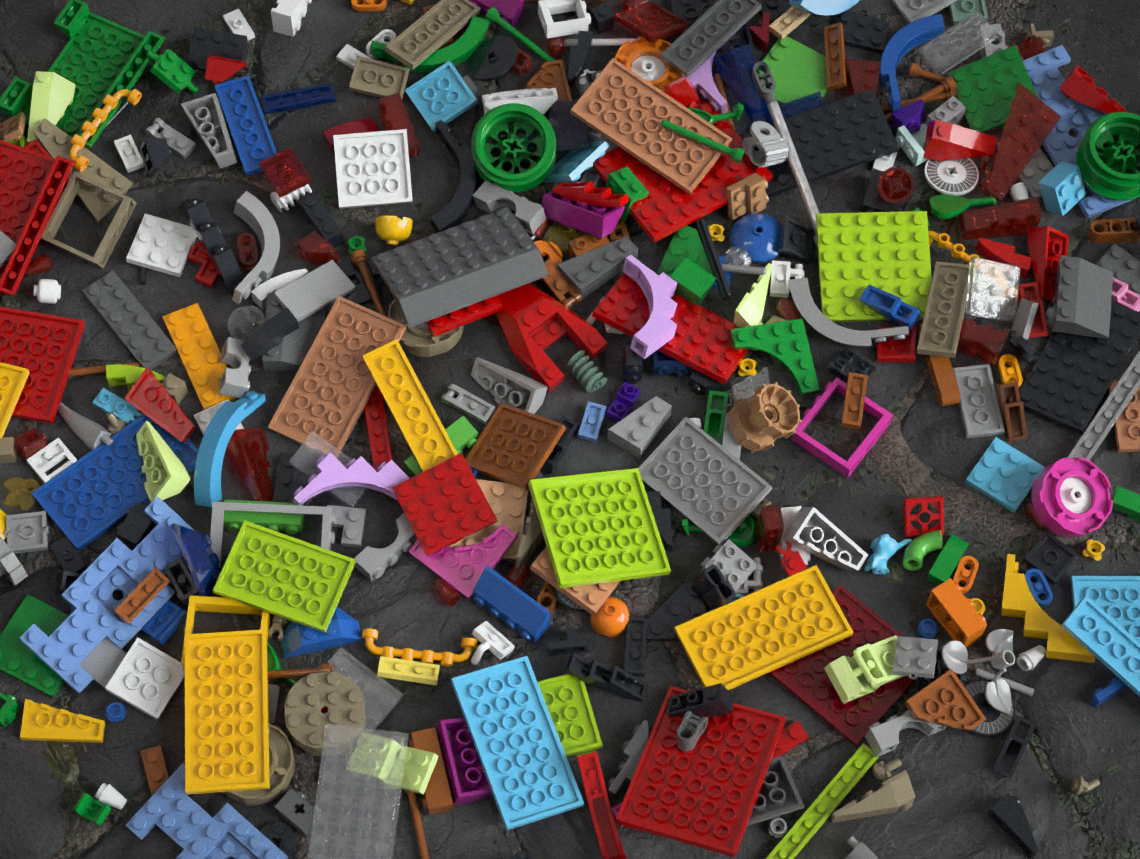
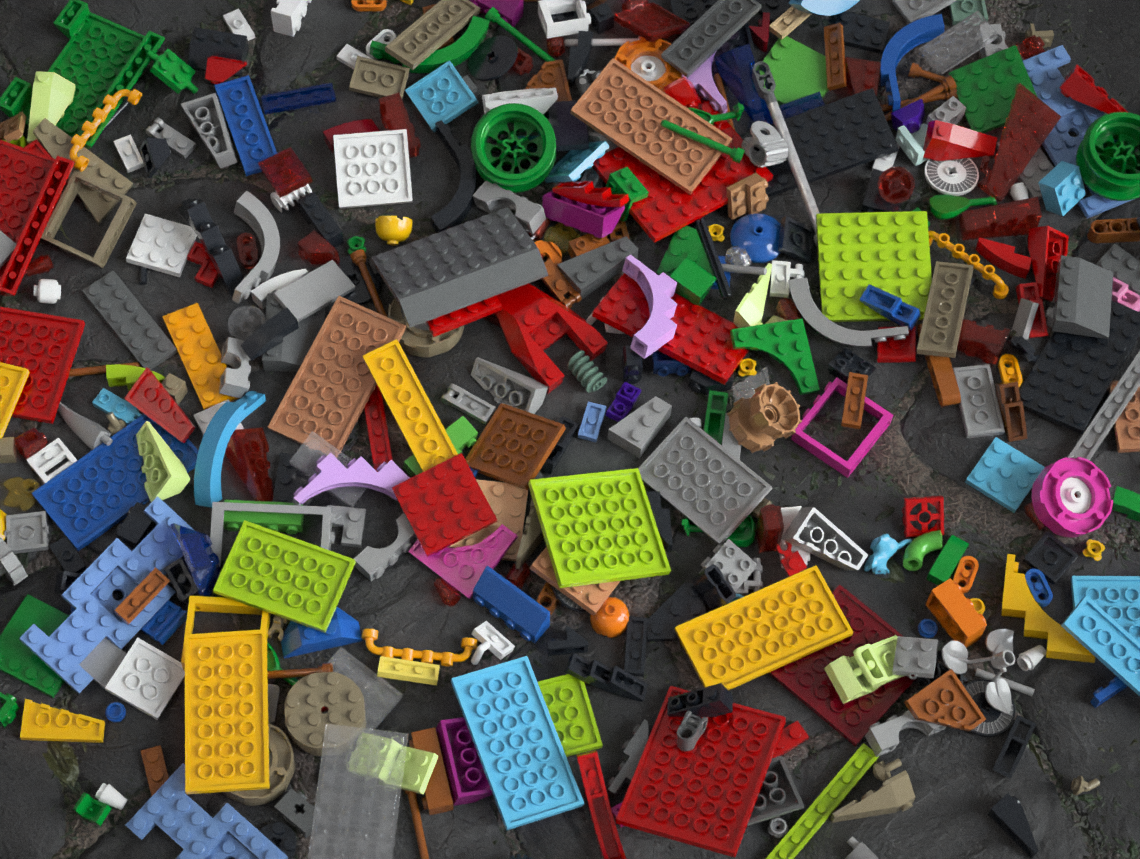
clear plate [966,257,1020,323] -> none

